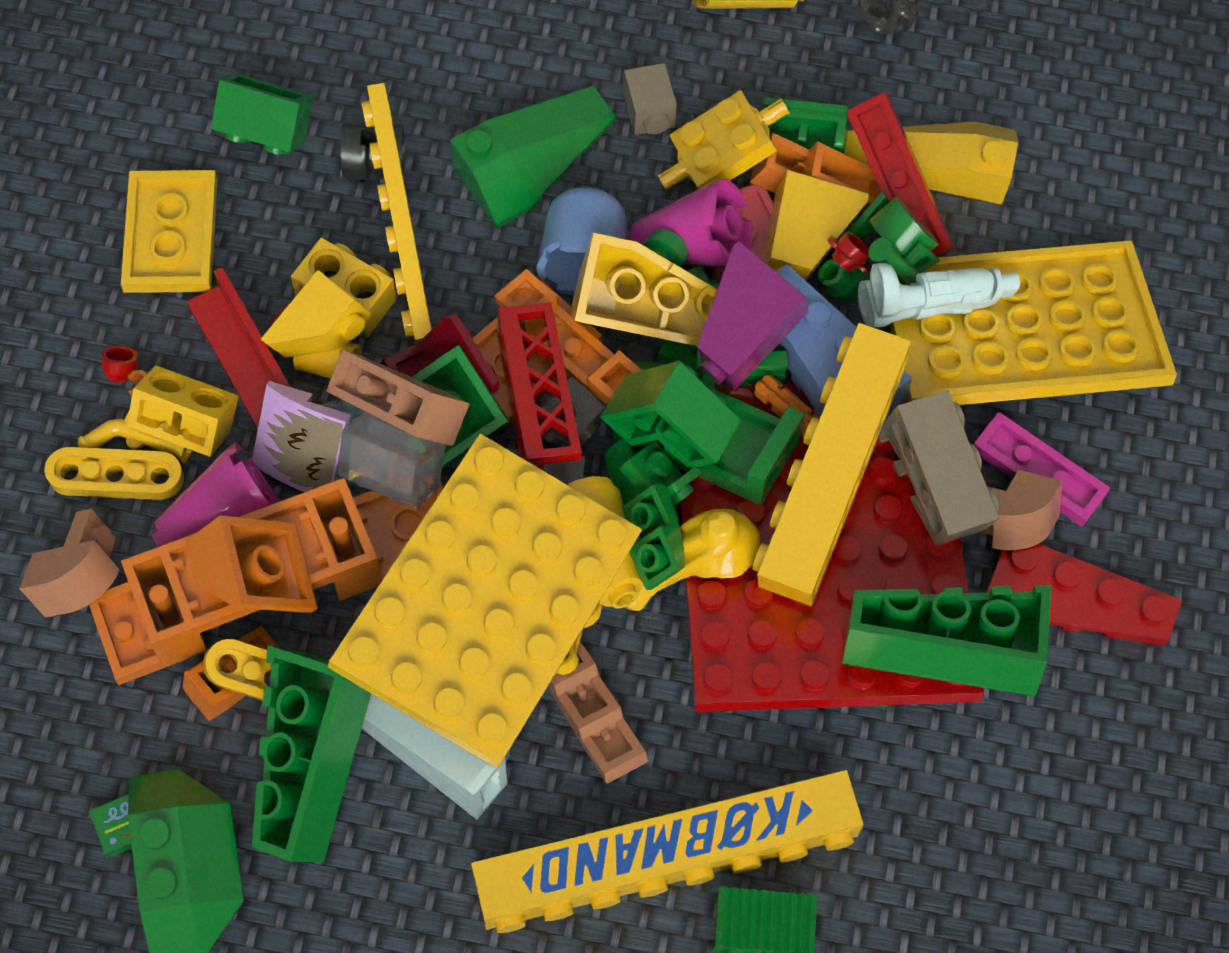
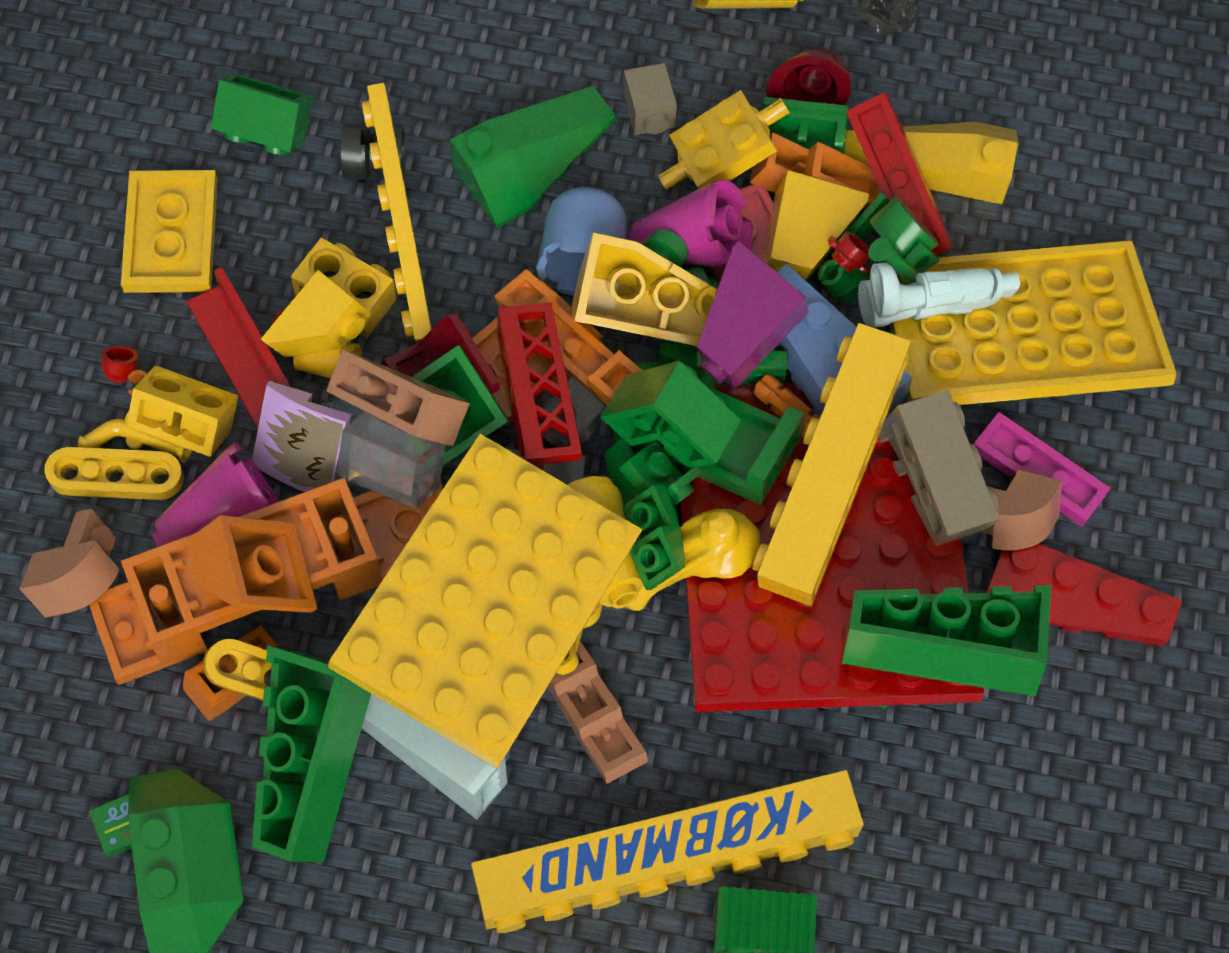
none -> dark red piece [766,48,851,105]

